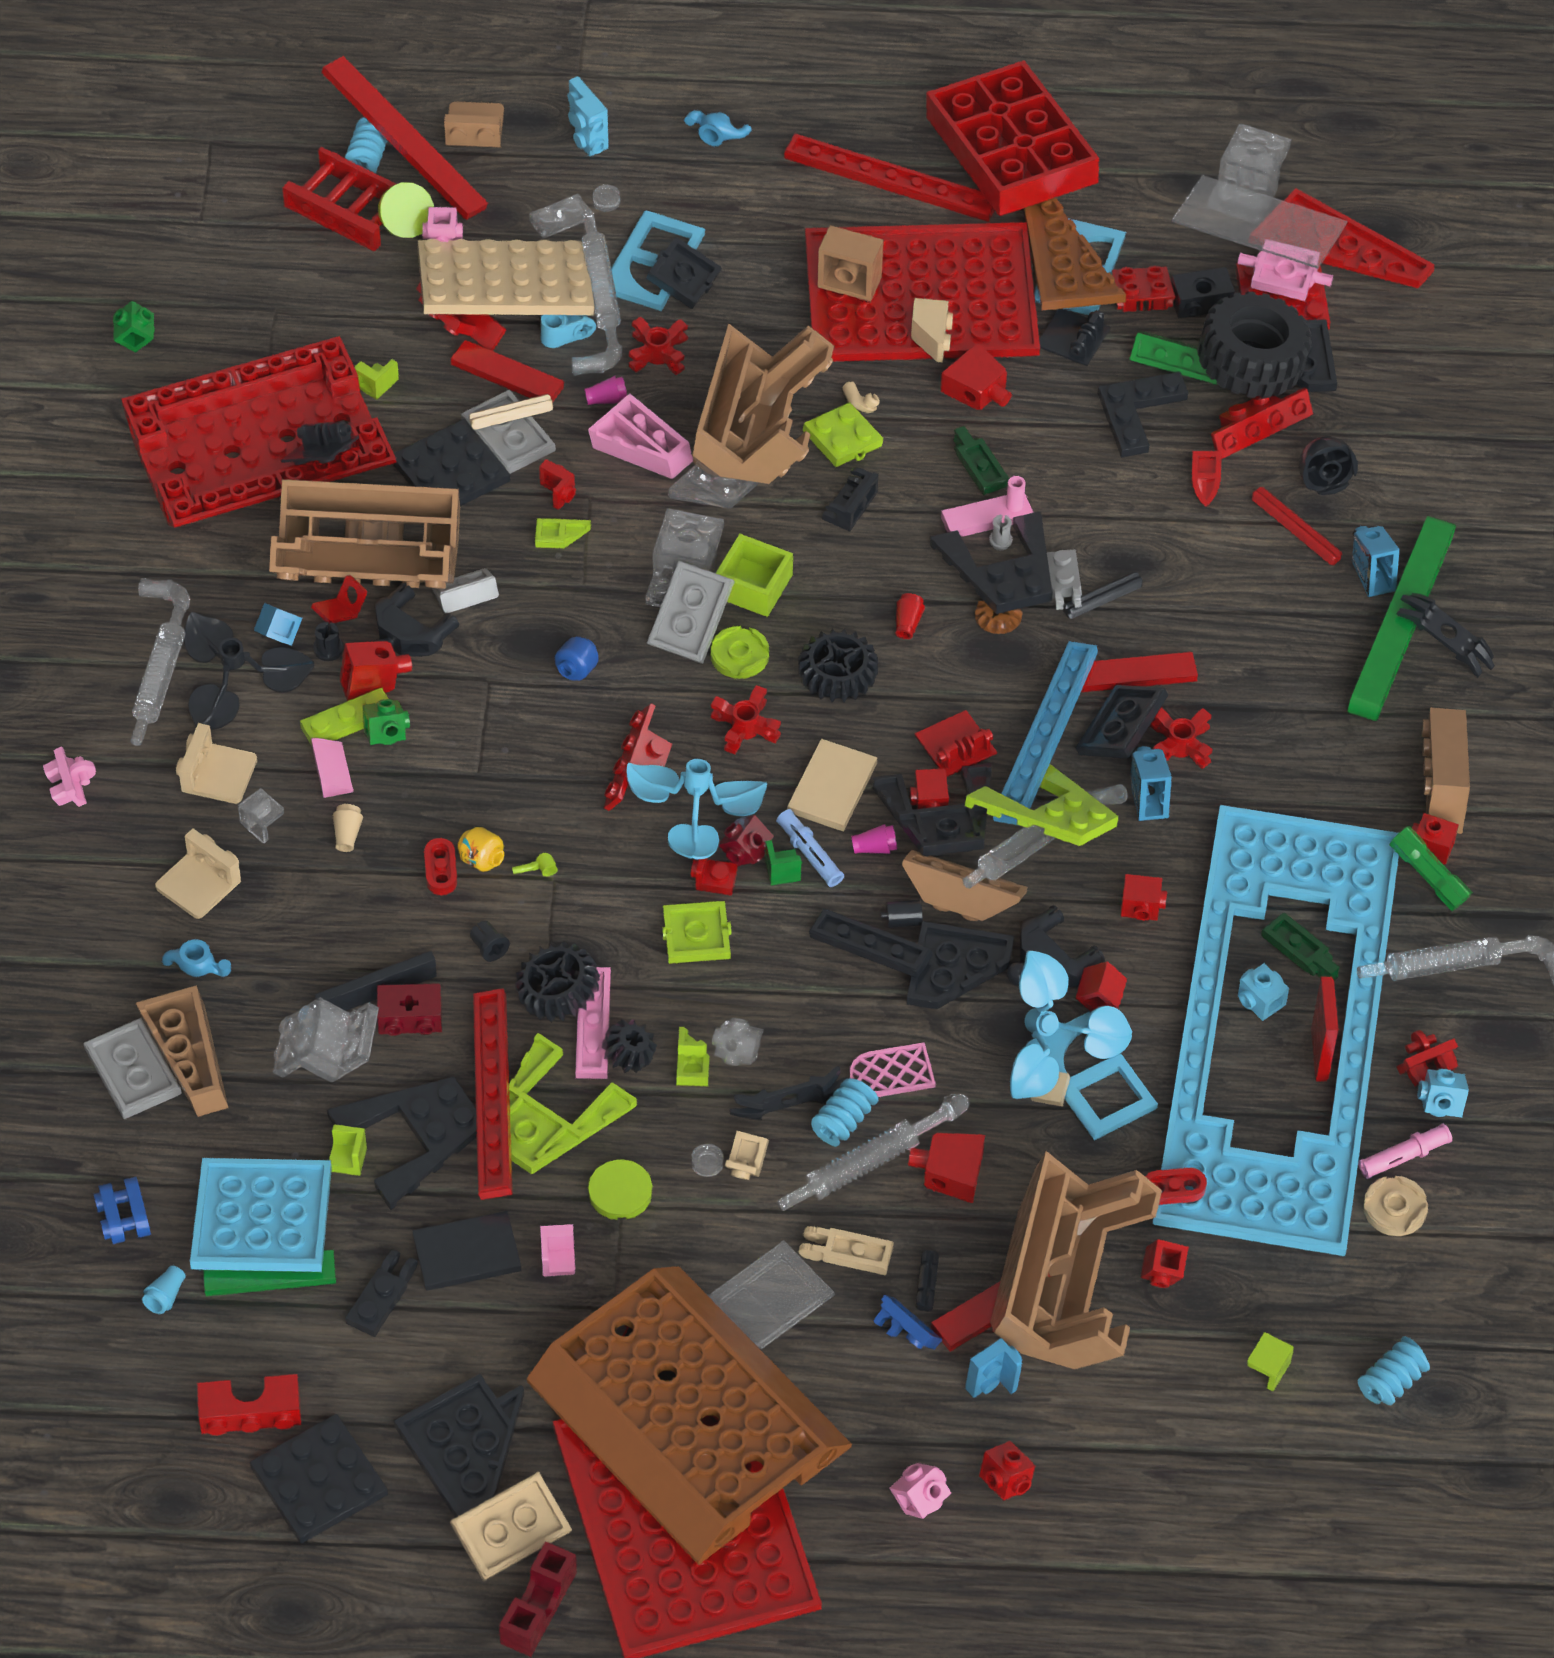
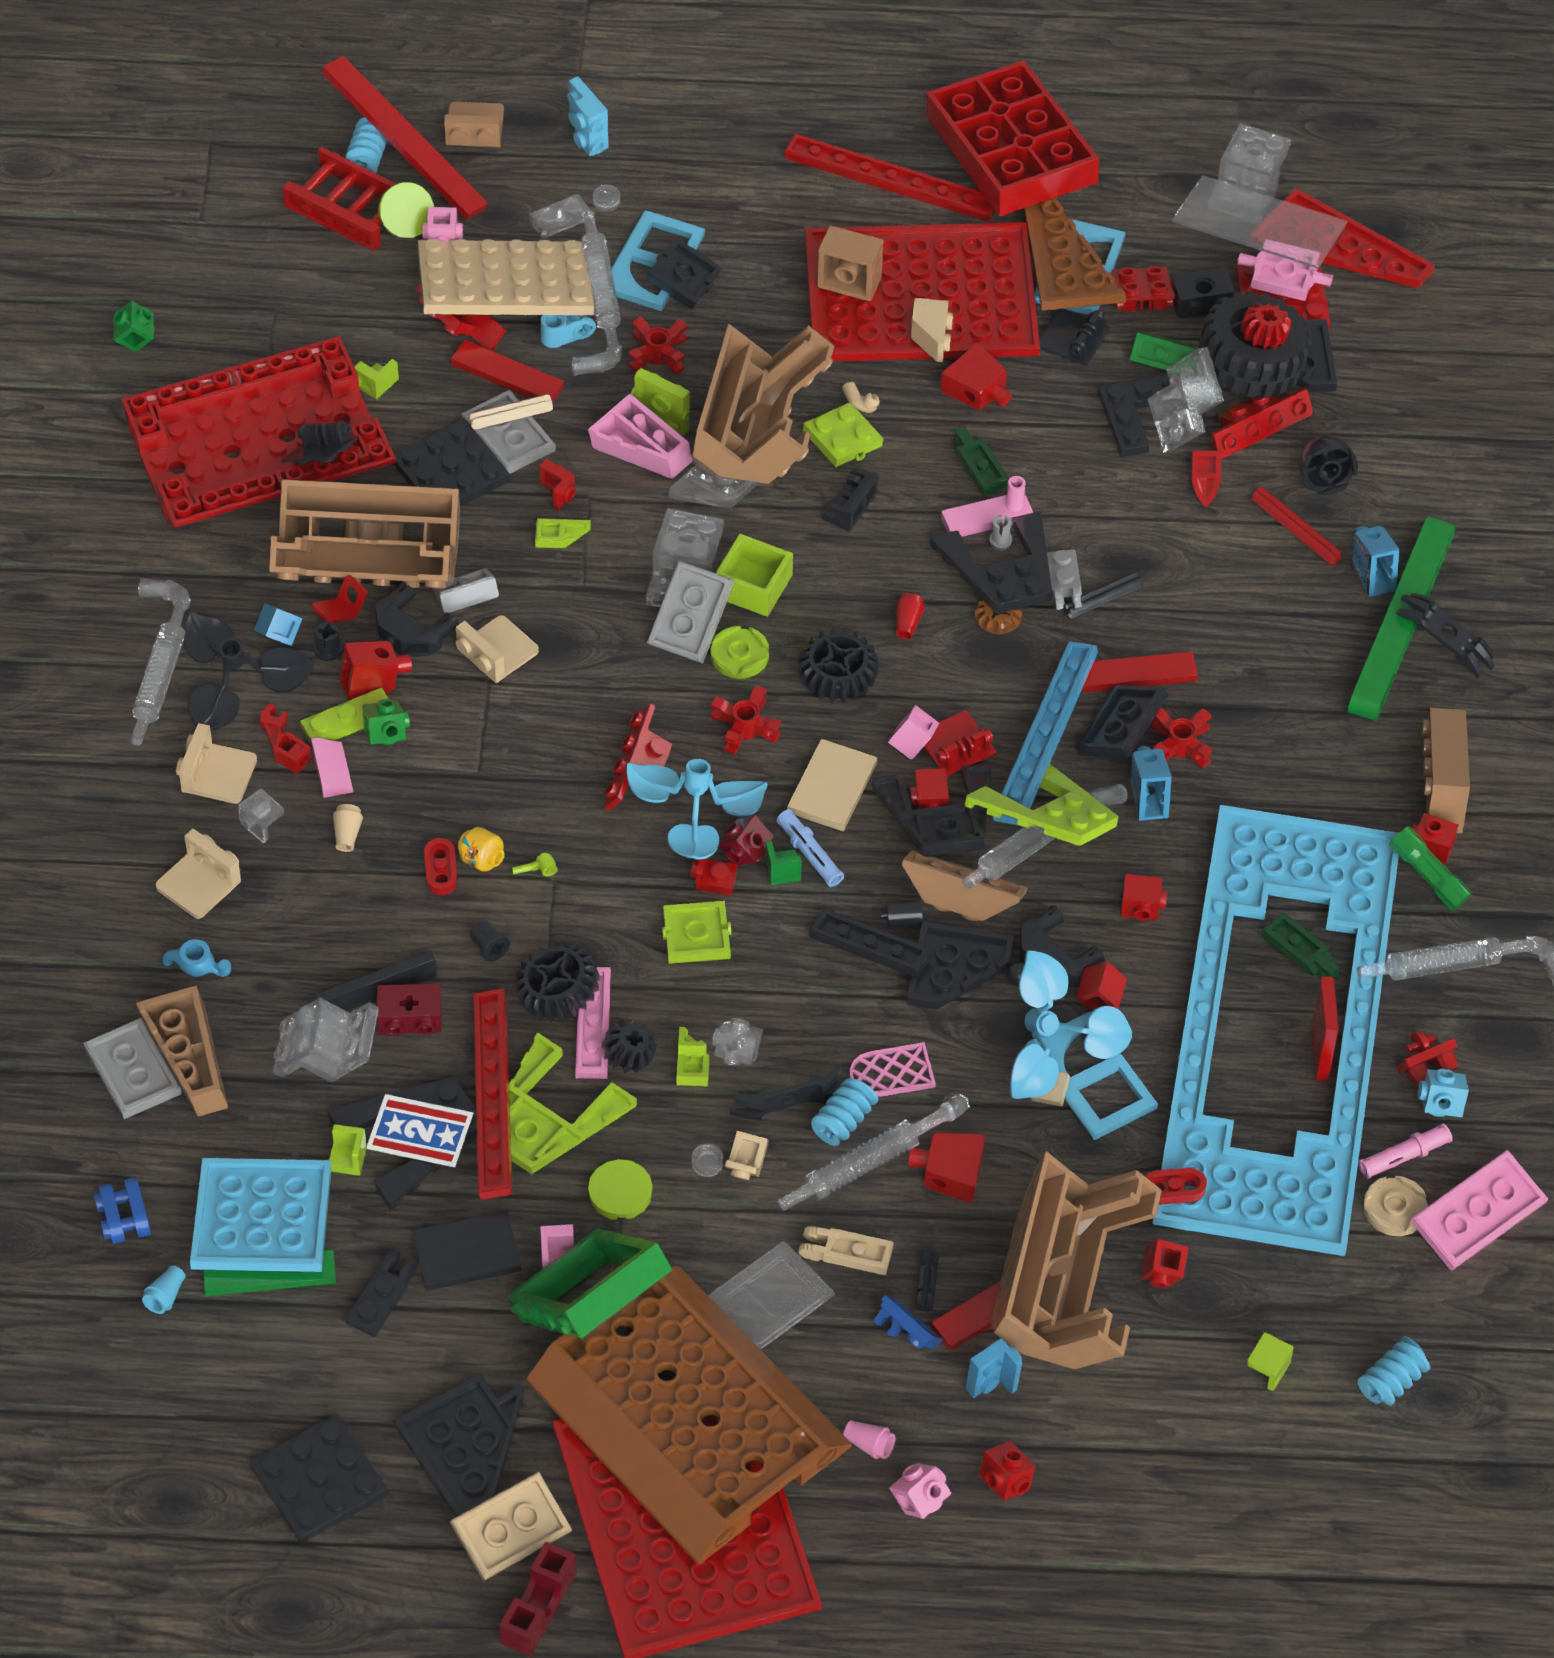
bright pink hips [43,747,96,807] -> none
red arch [197,1374,302,1435] -> none
blue head [554,637,599,681] -> none
dark pink cone [585,376,627,405] -> none
dark azure piece [684,110,752,146] -> none
dark pink cone [852,824,897,854] -> none
medium azure brick [1238,963,1289,1021] -> none
none -> red piece [260,703,312,774]
none -> sticker [366,1094,473,1167]
none -> tan bracket [456,615,539,683]
none -> green window [508,1228,672,1339]
none -> lime plate [631,368,690,436]
none -> bright pink cone [844,1420,896,1459]
none -> bright pink panel [888,705,939,759]
none -> clear bracket [1148,347,1224,452]
none -> red gear [1241,301,1291,350]
none -> bright pink tile [1410,1150,1549,1271]

